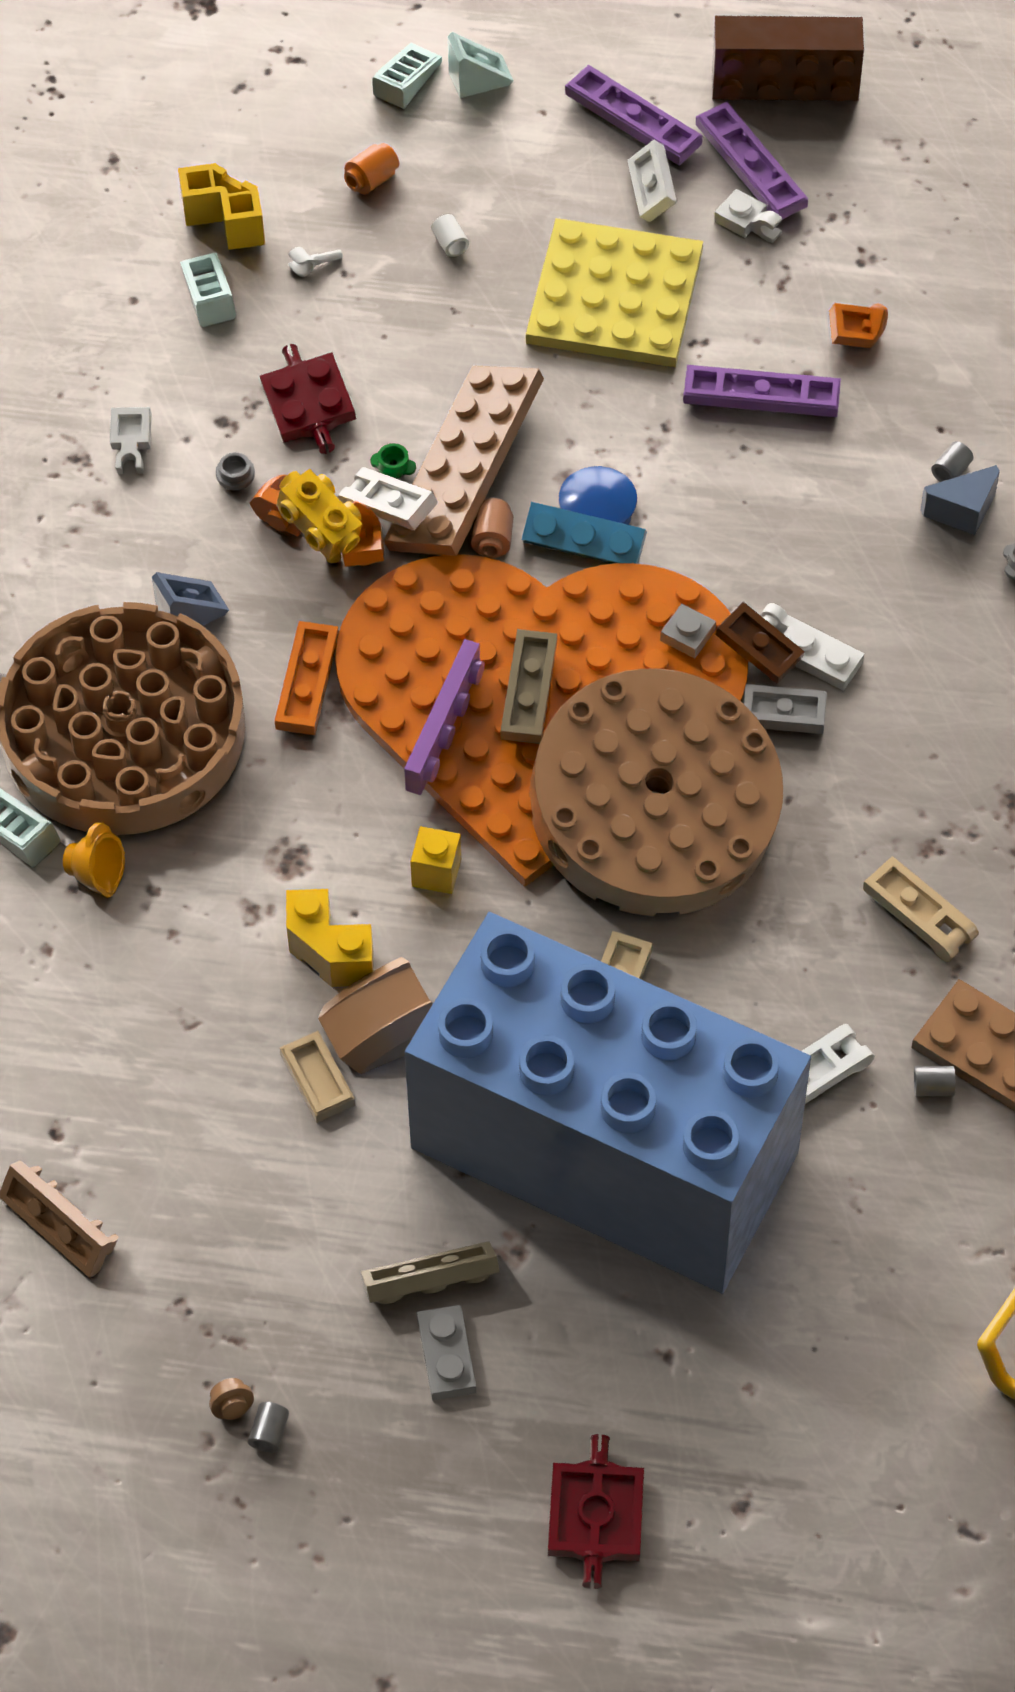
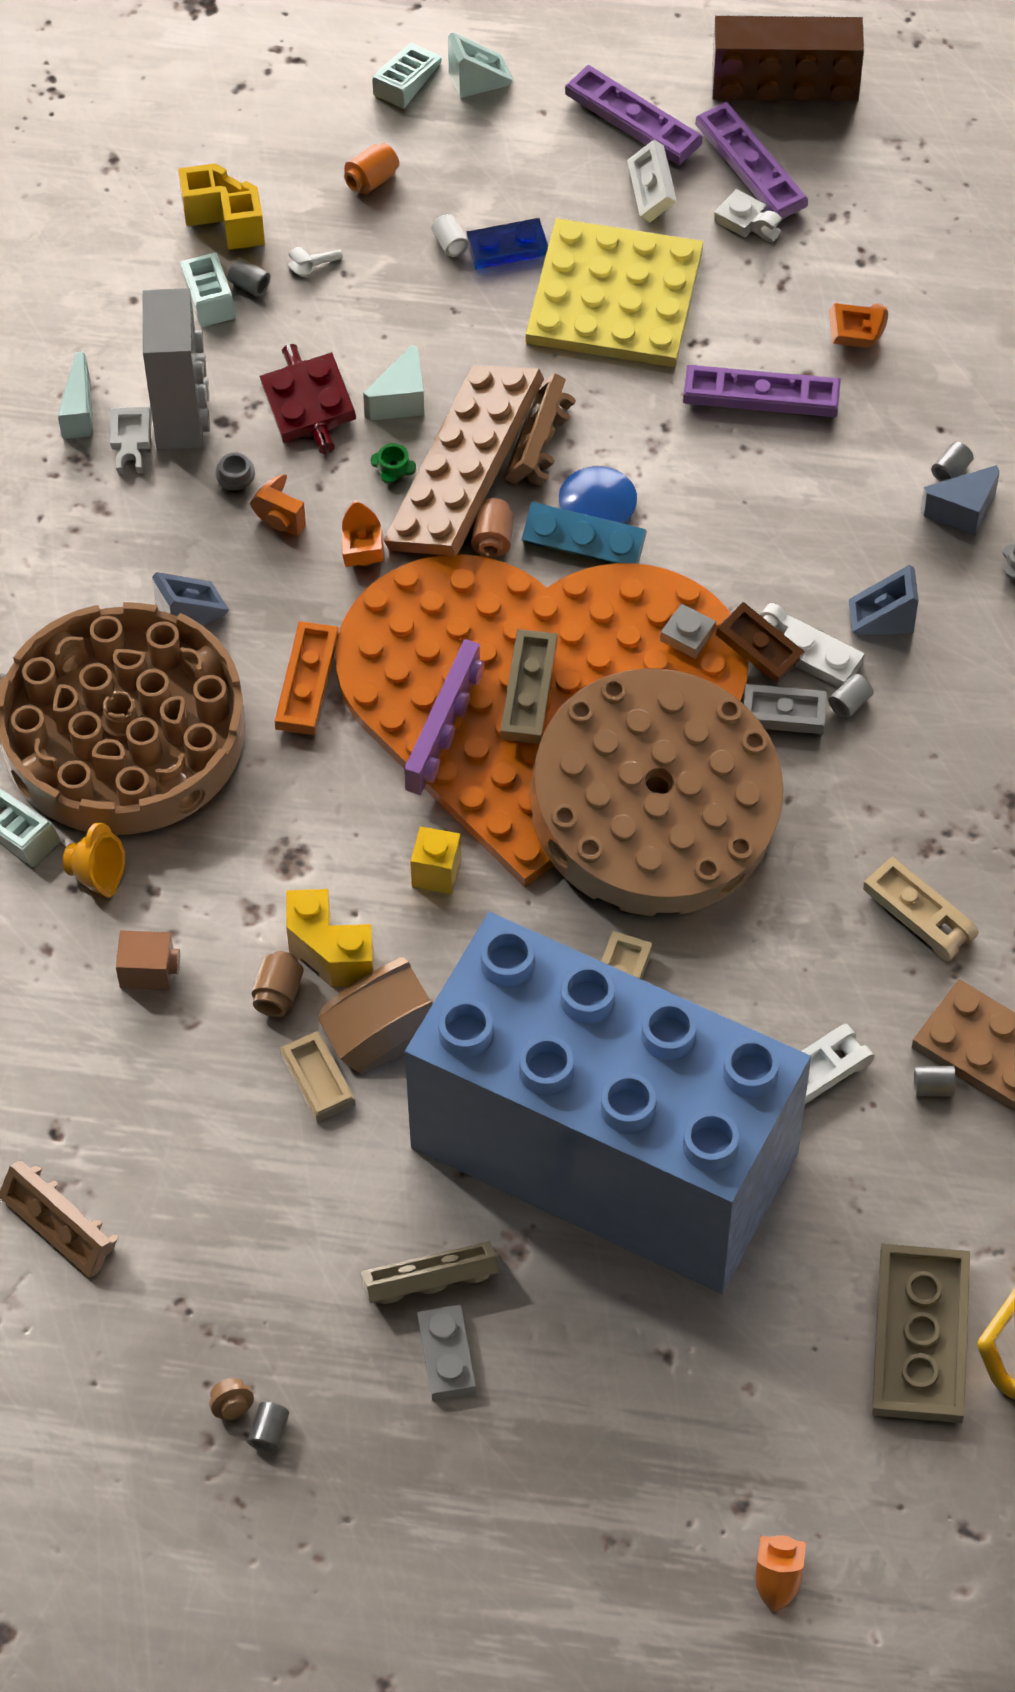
yellow brick [276,469,362,563] -> none
white plate [337,467,438,531] -> none
dark red plate [548,1434,644,1589] -> none
none -> light aqua slope [58,352,93,439]
none -> nougat brick [116,930,180,990]
none -> light grey brick [143,288,210,450]
none -> flat silver hinge [227,258,271,297]
none -> medium nougat brick [252,951,304,1017]
none -> light aqua slope [363,345,425,421]
none -> clear blue plate [466,218,548,270]
none -> medium nougat plate [504,373,576,486]
none -> orange plate [755,1535,806,1613]
none -> light grey hinge [828,674,874,719]
none -> sand blue slope [849,565,919,635]
none -> dark tan plate [872,1243,970,1423]

